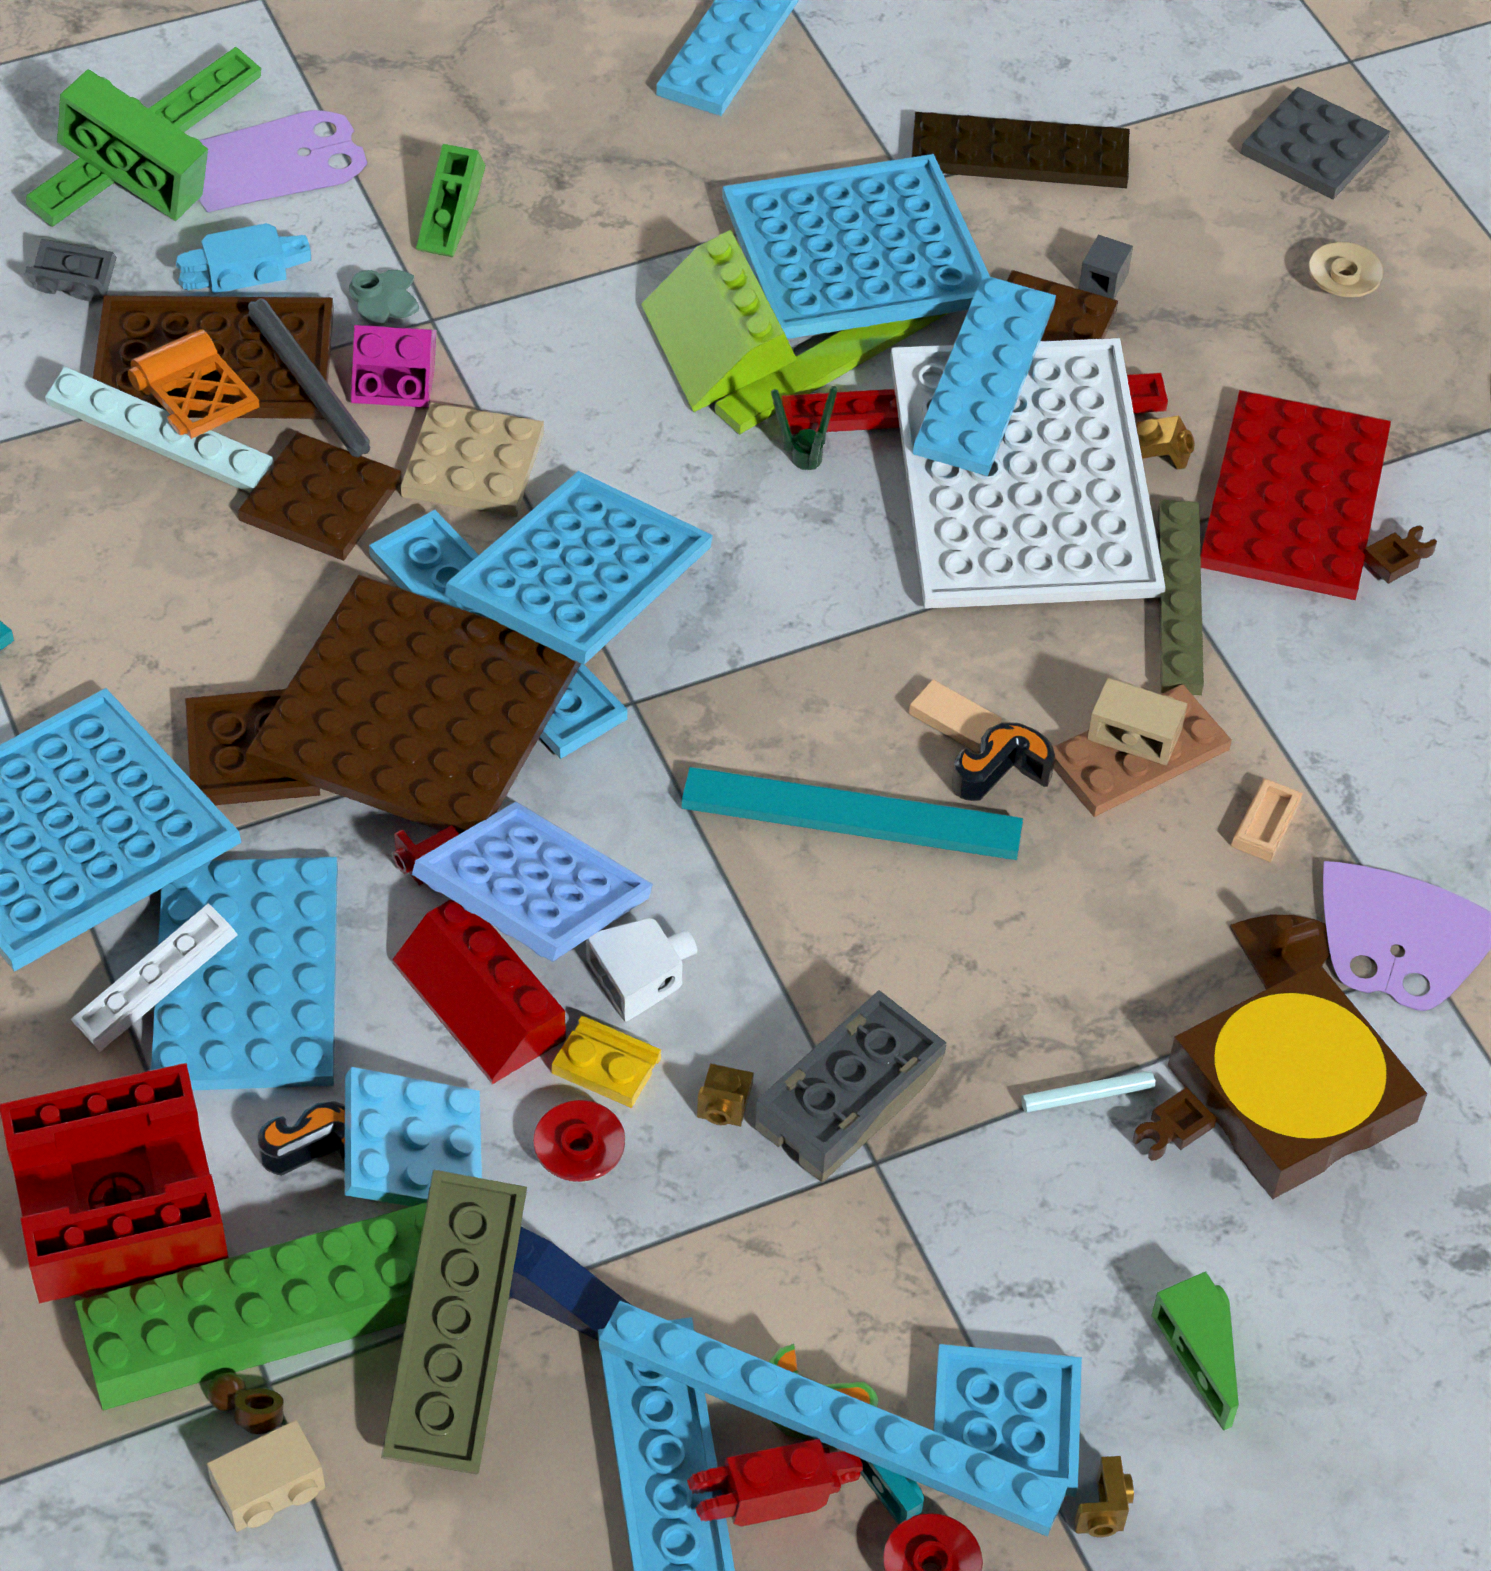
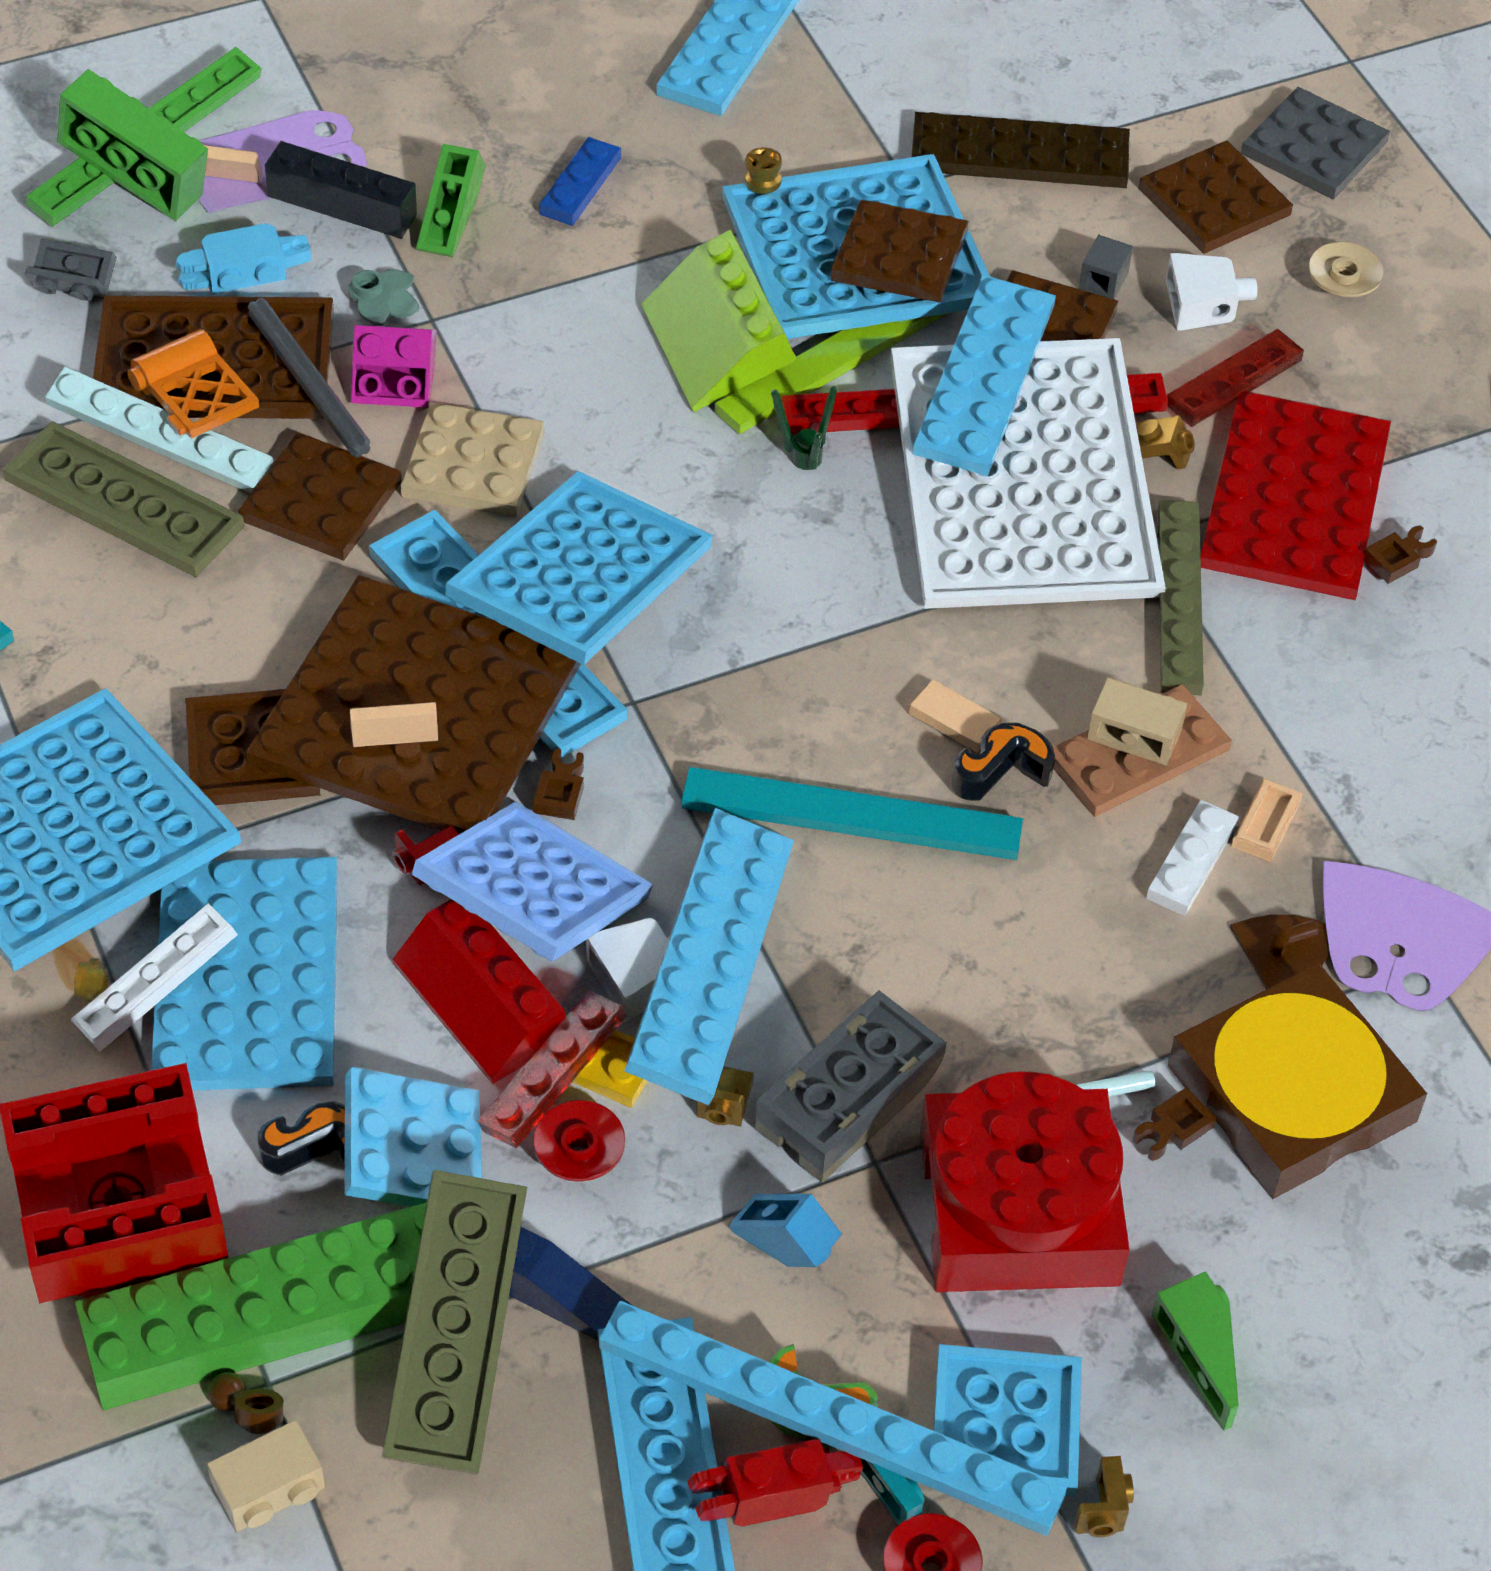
none -> olive plate [2,421,244,578]
none -> clear yellow plate [74,958,108,1002]
none -> light nougat tile [204,145,263,183]
none -> black brick [264,141,417,239]
none -> light nougat tile [350,702,439,747]
none -> clear red plate [477,990,627,1149]
none -> reddish brown plate [533,749,584,821]
none -> blue plate [540,137,621,226]
none -> medium azure plate [624,808,794,1106]
none -> dark azure slope [728,1194,842,1267]
none -> pearl gold wheel [745,147,782,194]
none -> reddish brown plate [831,200,969,303]
none -> red piece [920,1071,1130,1292]
none -> reddish brown plate [1139,140,1293,254]
none -> white plate [1146,800,1239,916]
none -> white torso [1166,253,1257,331]
none -> clear red plate [1167,329,1304,427]

